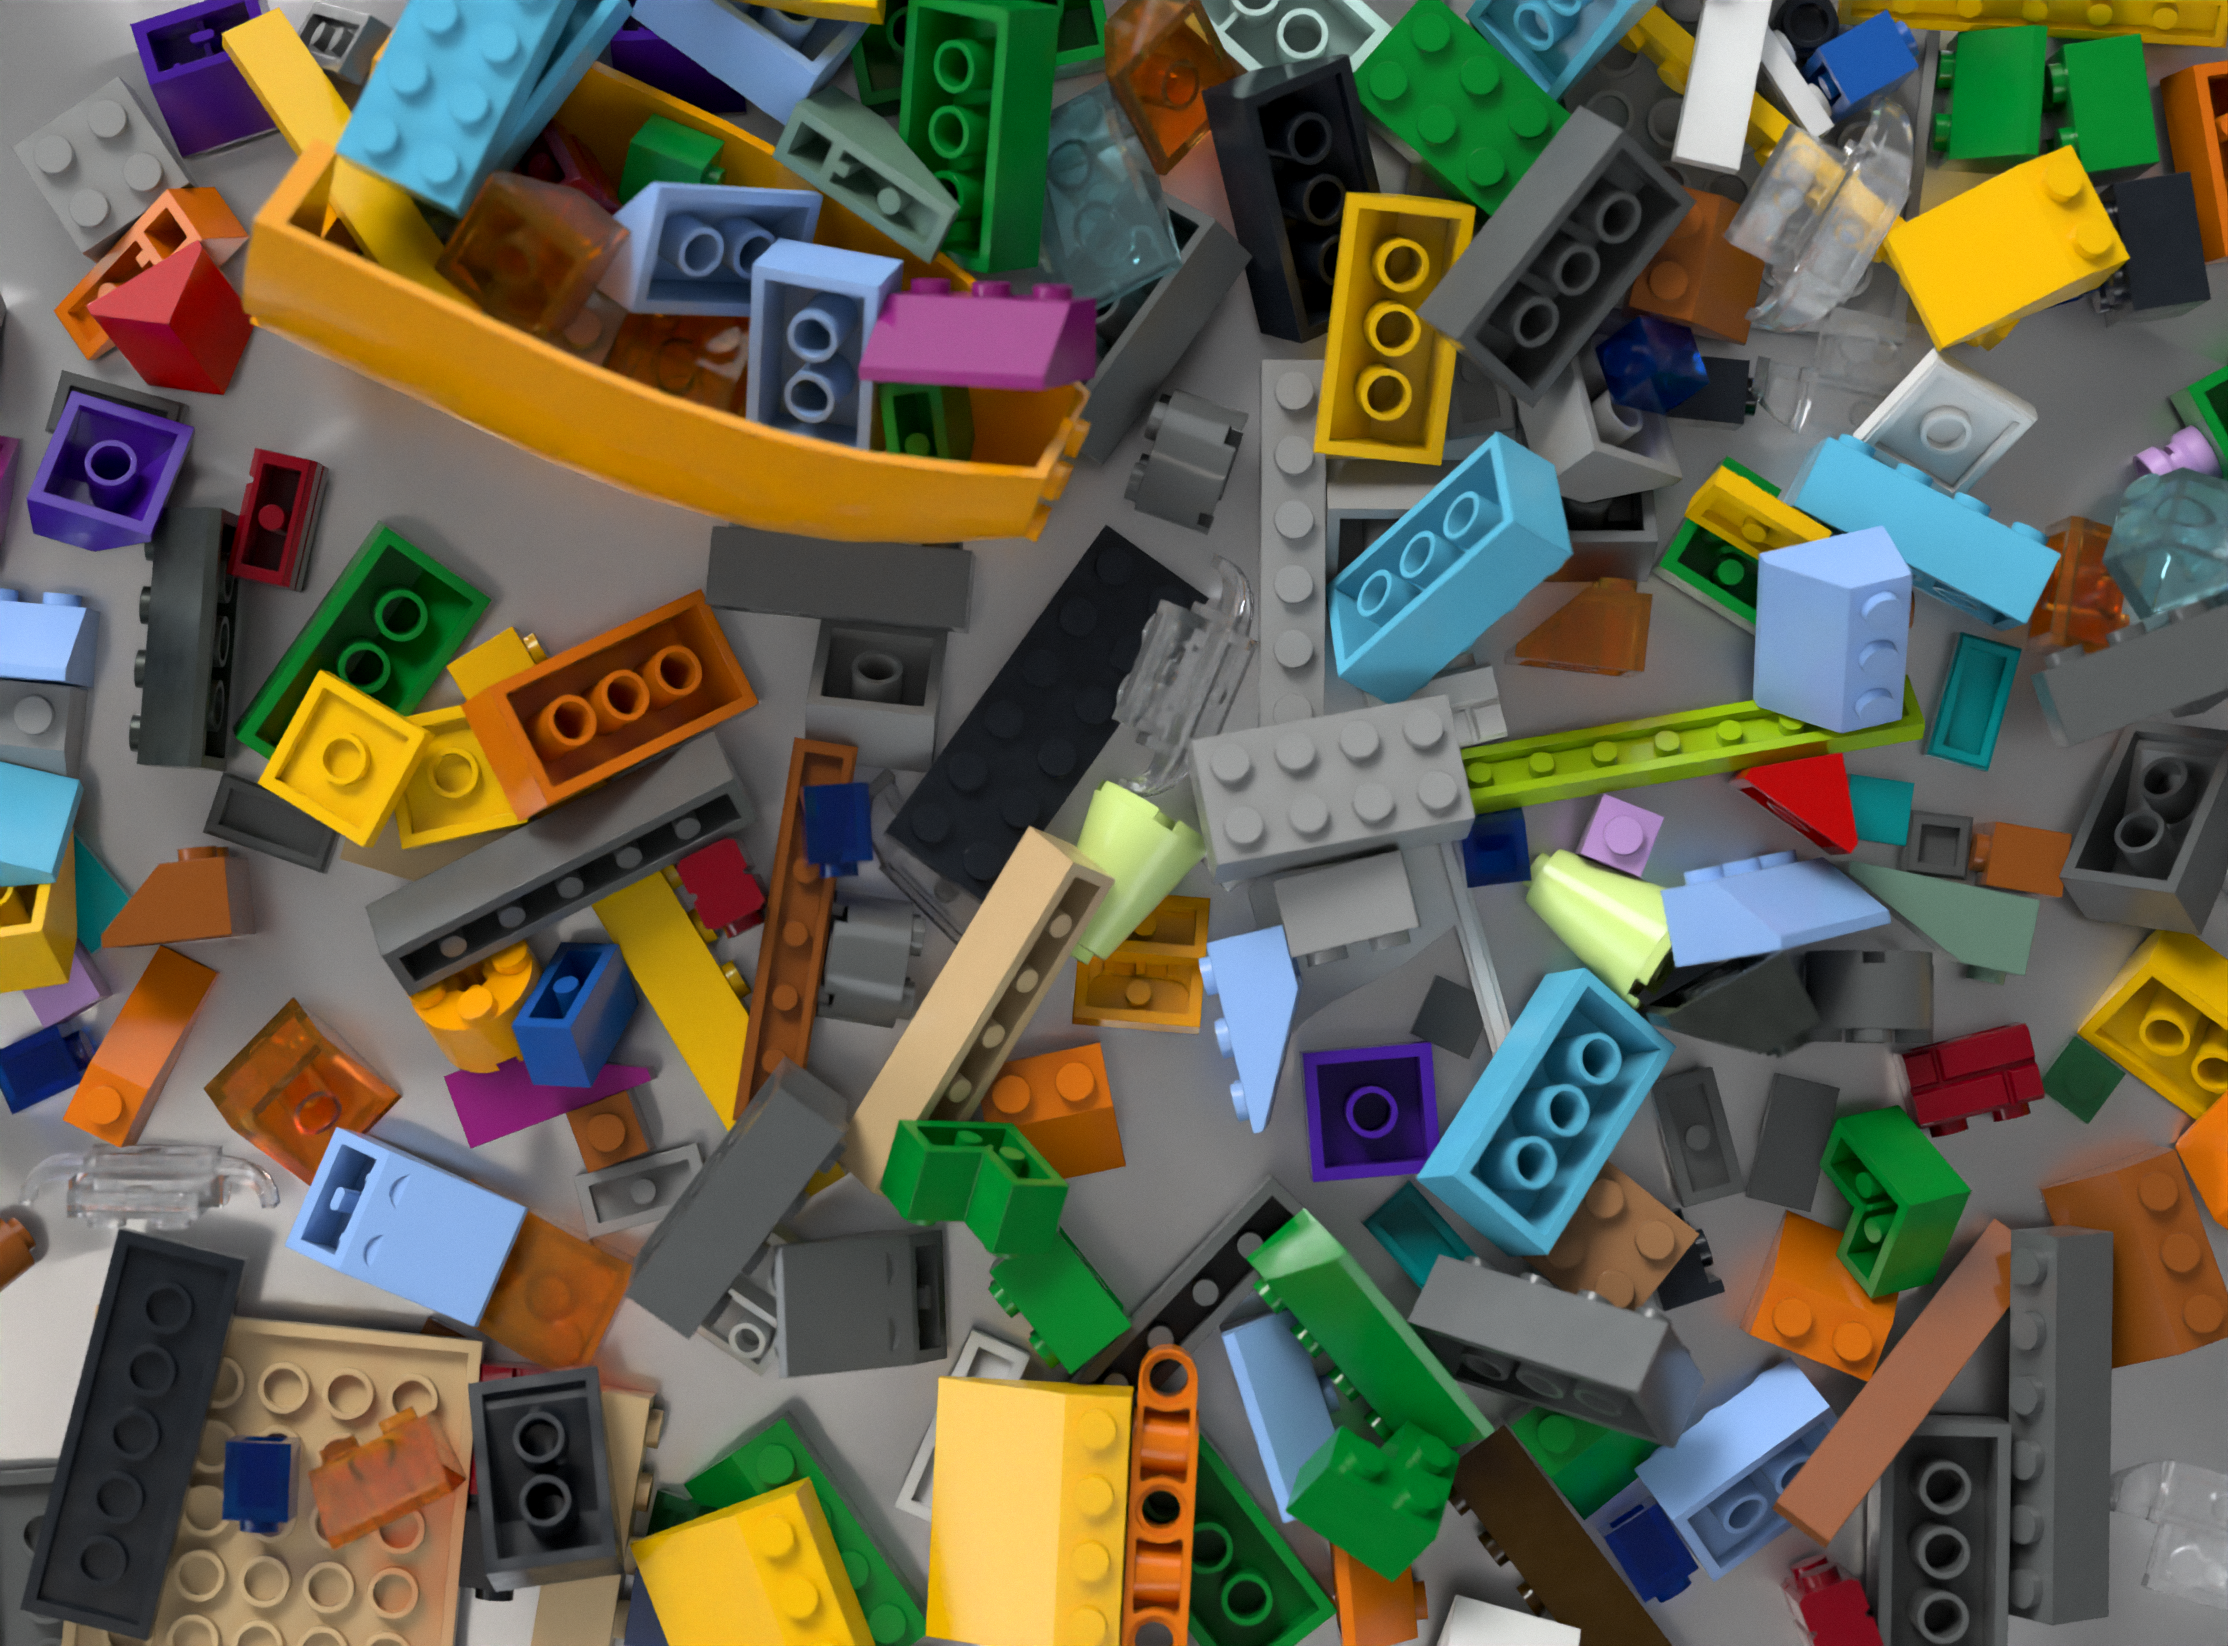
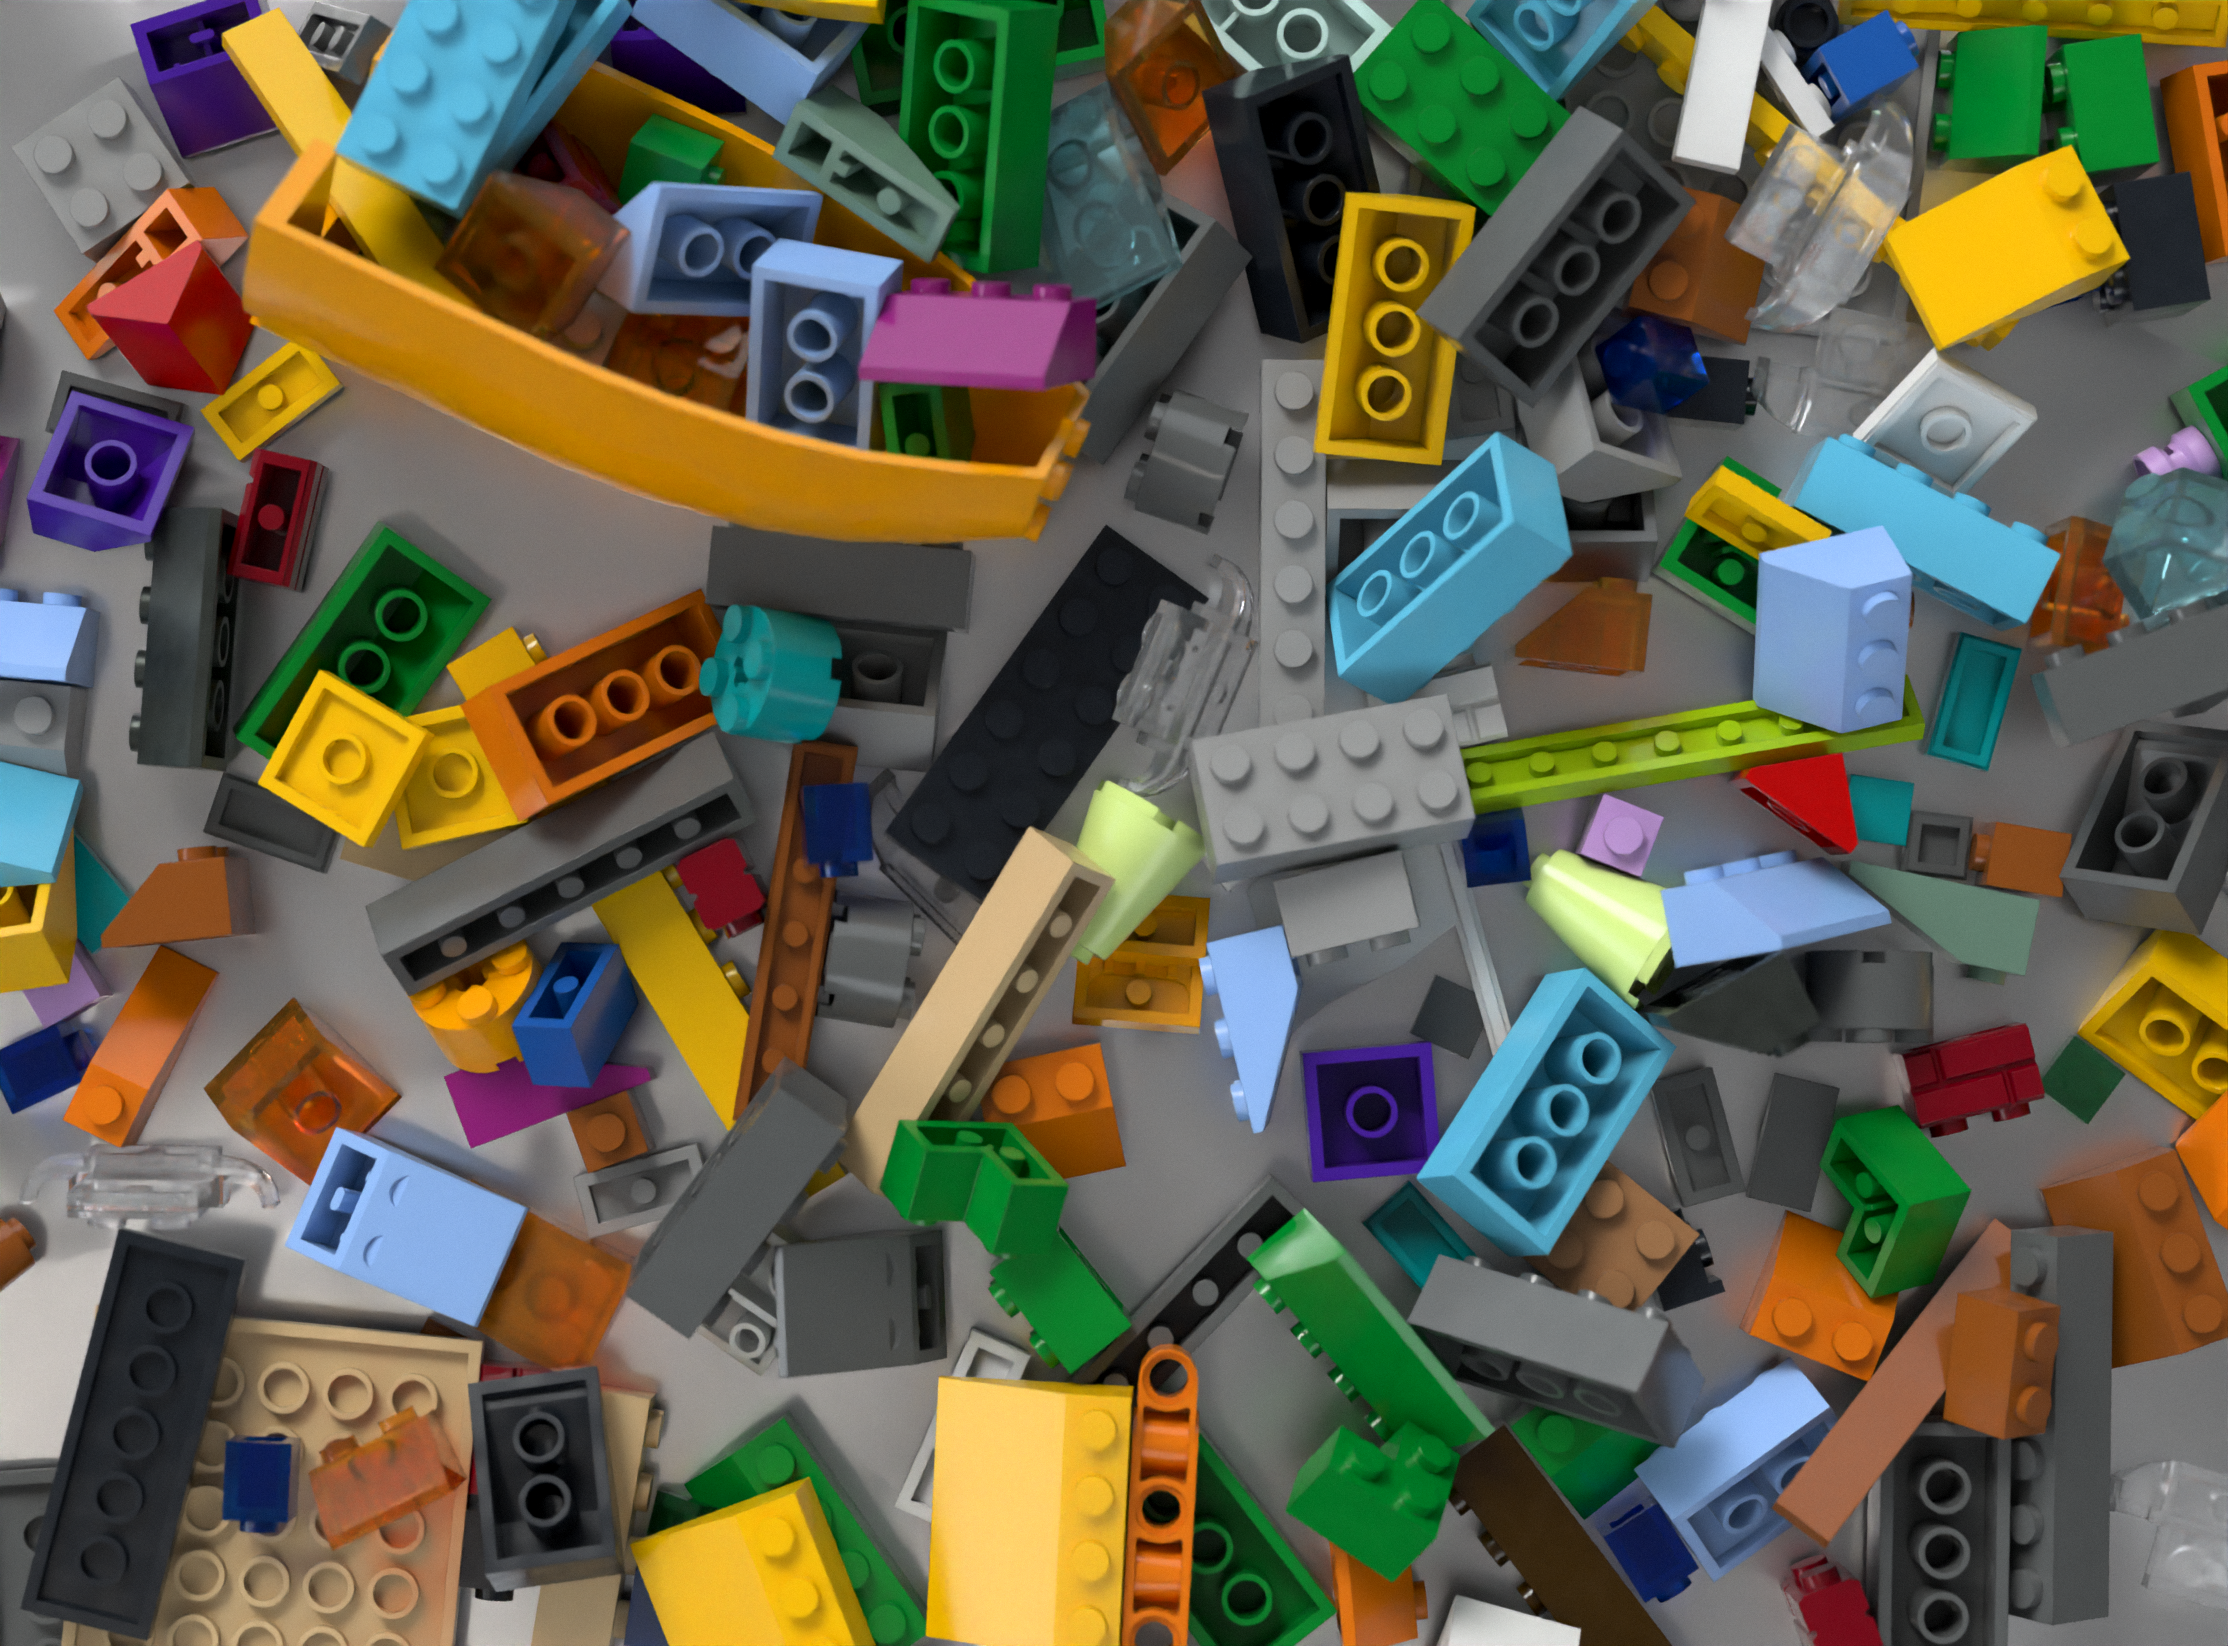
light blue slope [1219,1307,1341,1524] -> none
none -> yellow plate [200,342,344,463]
none -> teal brick [699,604,842,745]
none -> dark orange brick [1943,1287,2061,1440]

